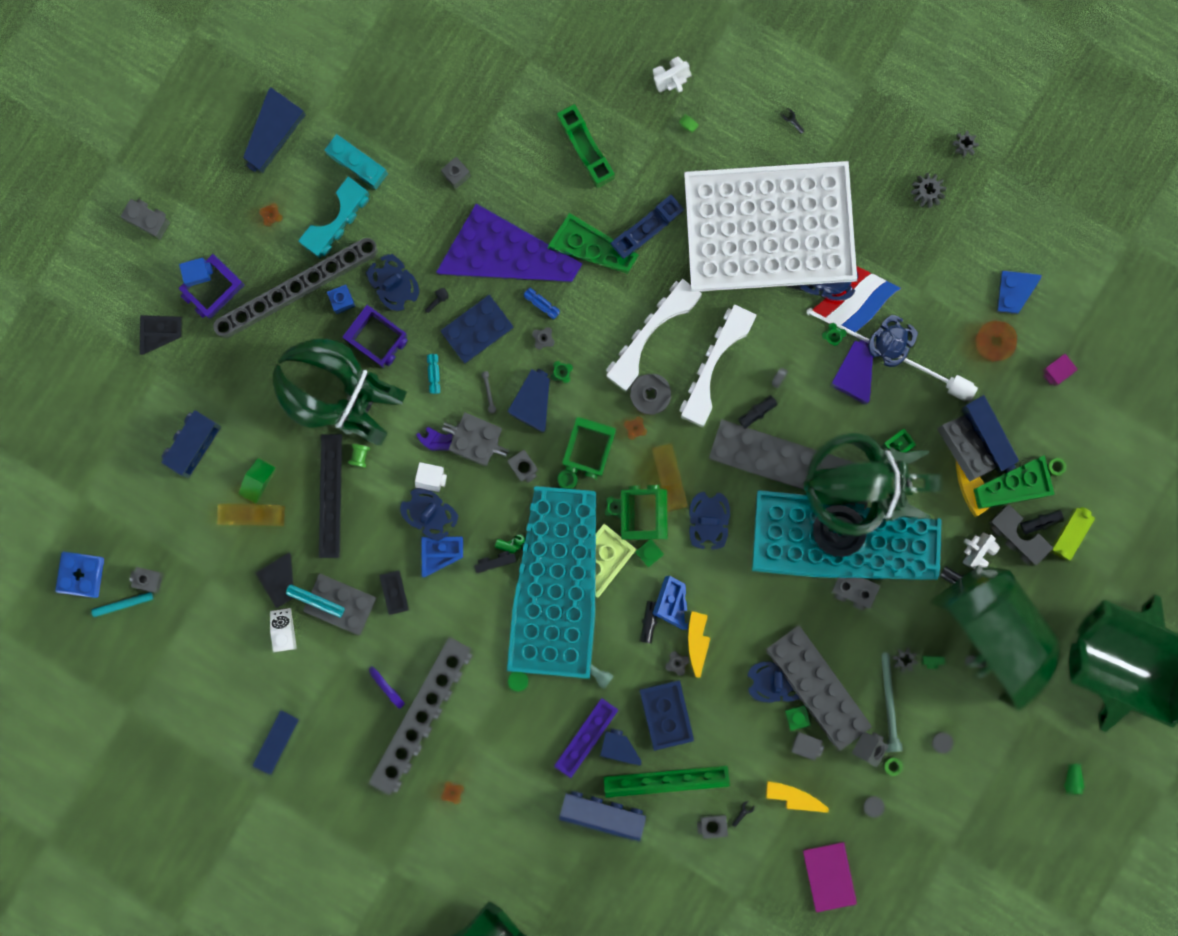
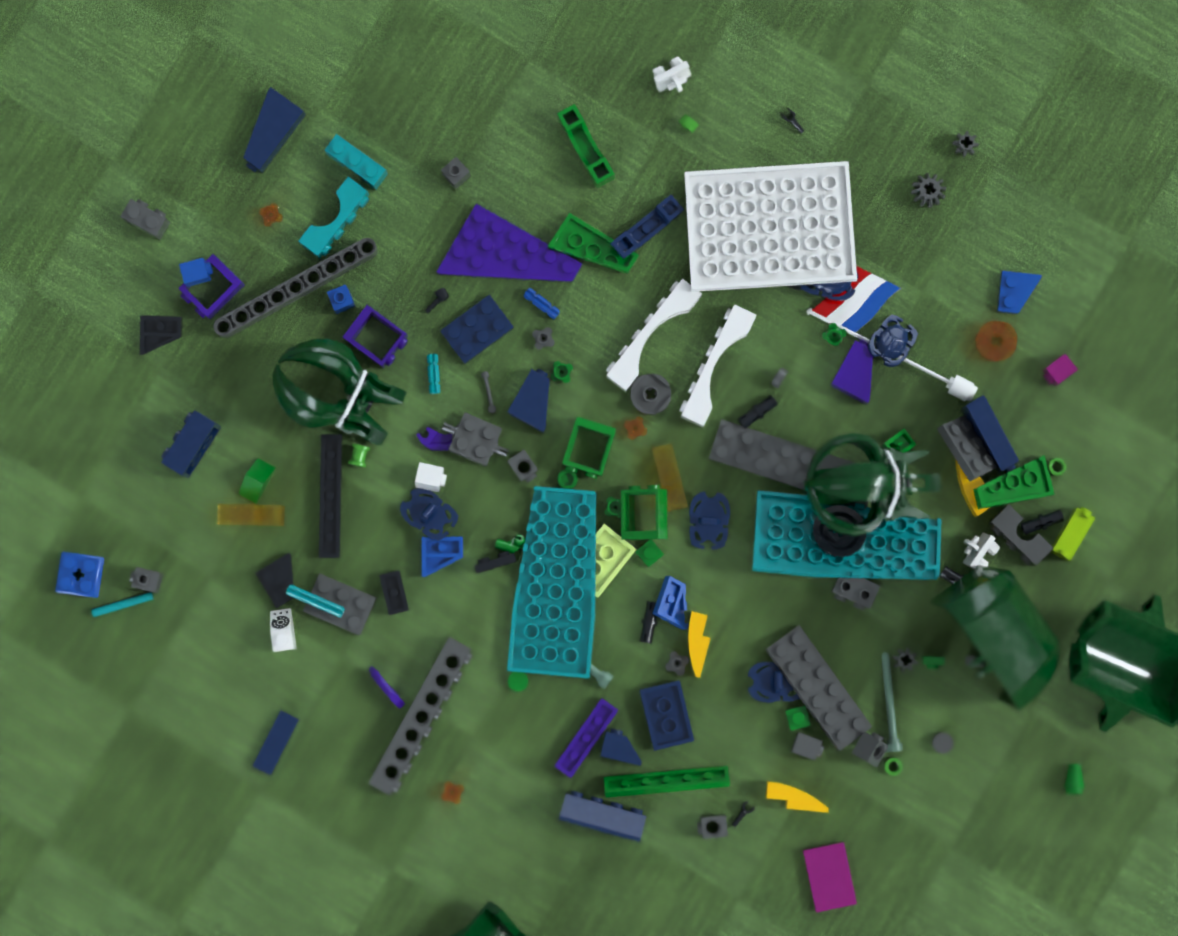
dark blue shield [366,254,419,311] -> none
dark grey tile [863,796,885,818] -> none

